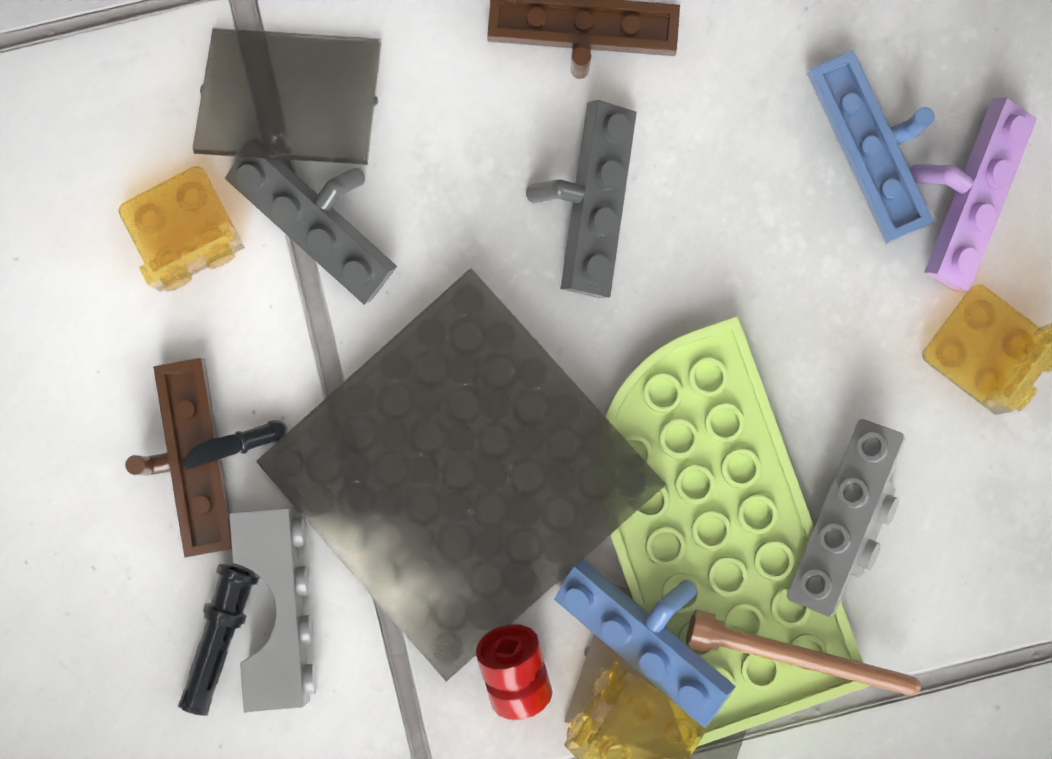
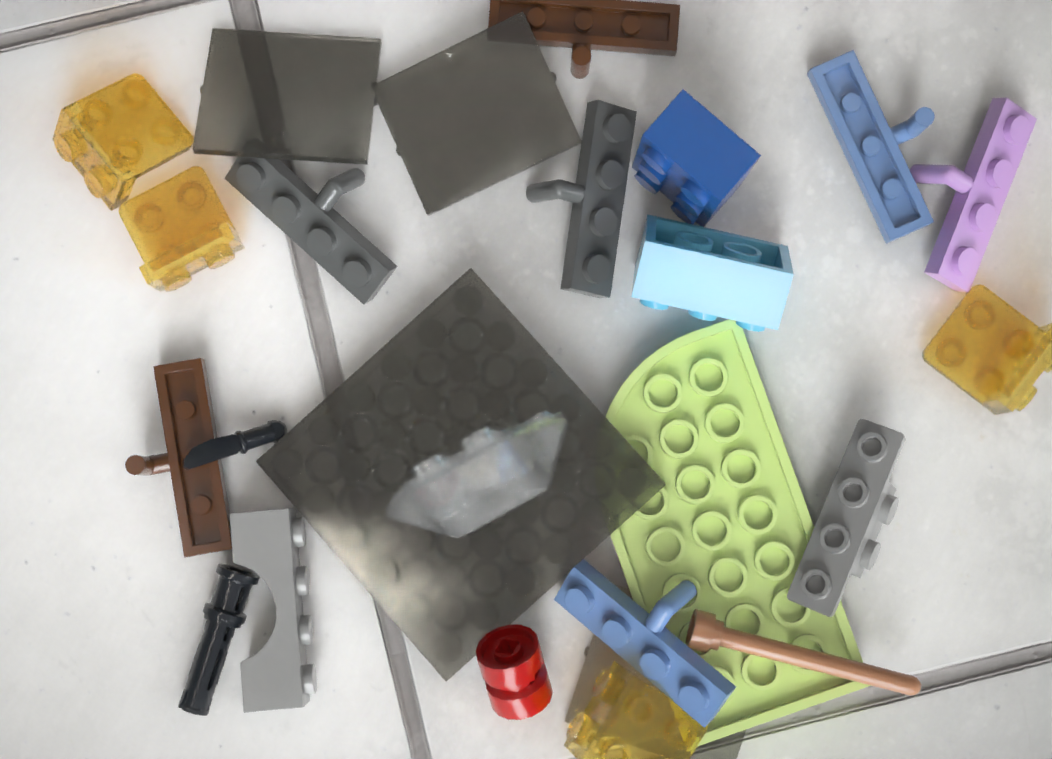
none -> clear yellow bracket [52,73,194,211]
none -> clear smoke piece [370,11,583,216]
none -> clear wedge [384,409,569,539]
none -> blue brick [632,89,761,227]
none -> brick [632,215,794,332]

